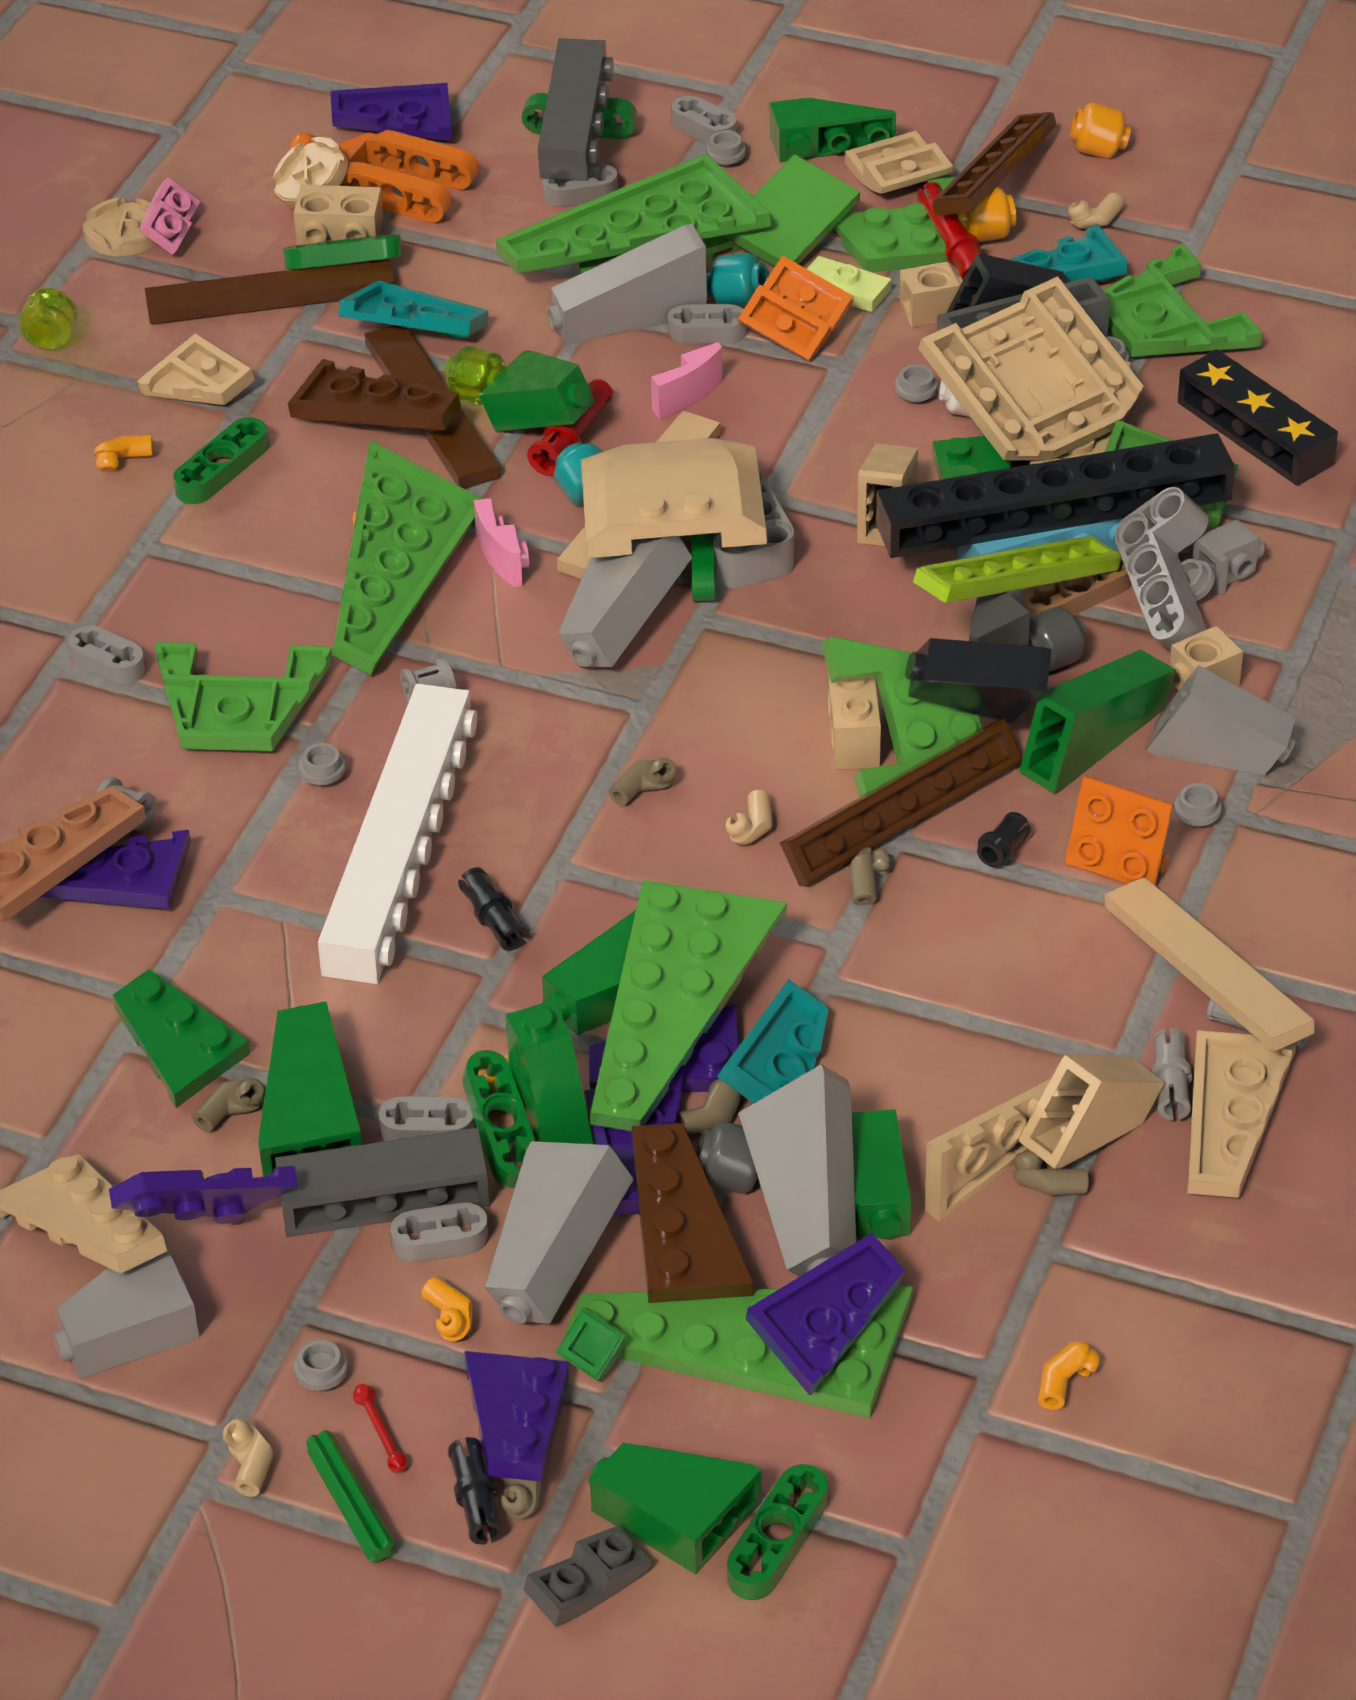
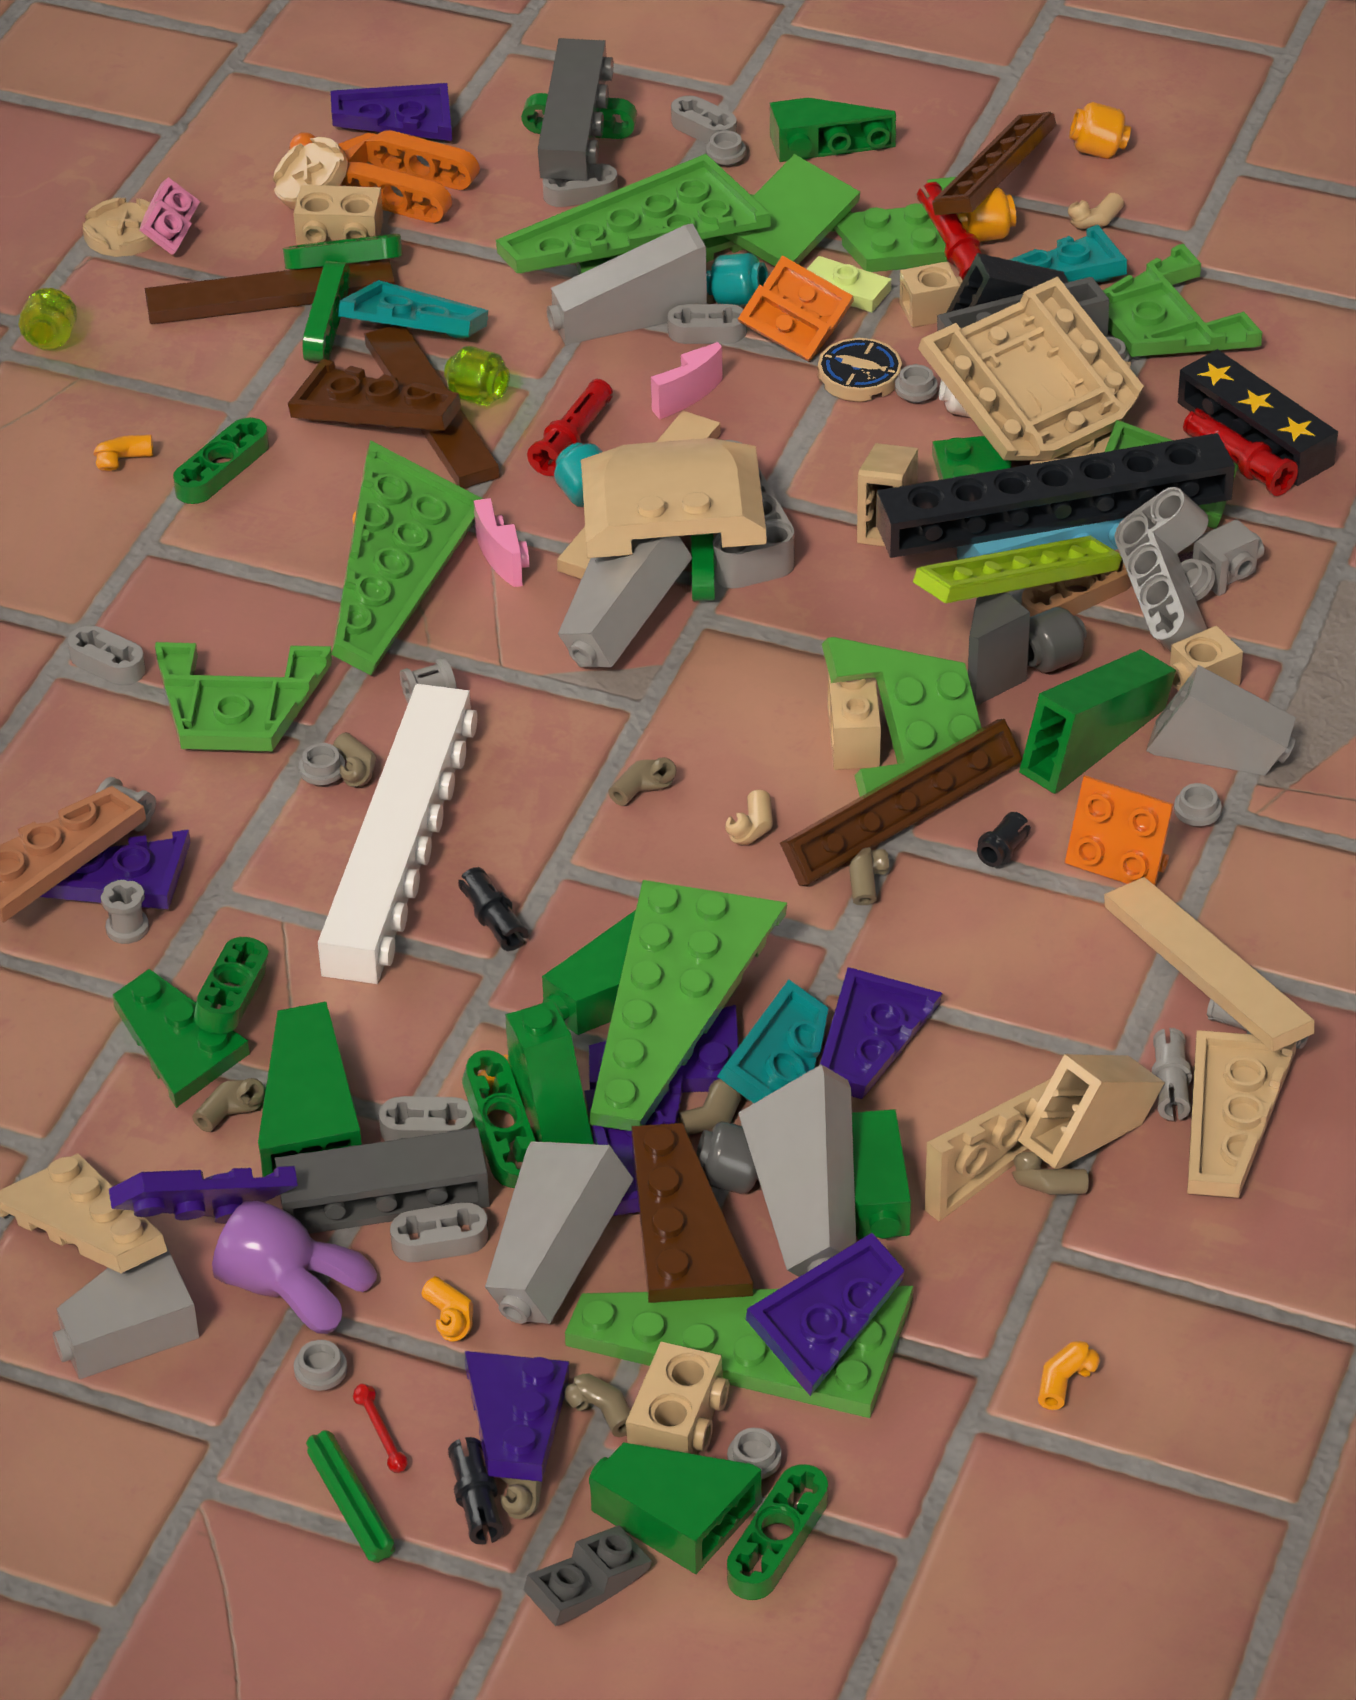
tan wing [137,334,255,405] -> none
tan arm [222,1419,273,1497] -> none
green slope [478,350,595,431] -> none
green tile [555,1307,630,1382] -> none
tan slope [844,130,954,194] -> none
black slope [905,638,1052,724] -> none
none -> light grey bush [101,880,149,944]
none -> green beam [194,937,269,1034]
none -> medium lavender piece [212,1201,377,1334]
none -> green beam [302,261,350,362]
none -> dark tan arm [333,732,376,787]
none -> dark tan arm [564,1373,631,1437]
none -> tan brick [626,1342,730,1455]
none -> light grey plate [727,1428,781,1479]
none -> tile [818,338,902,402]
none -> dark purple wing [820,967,943,1099]
none -> red pin [1183,408,1298,496]

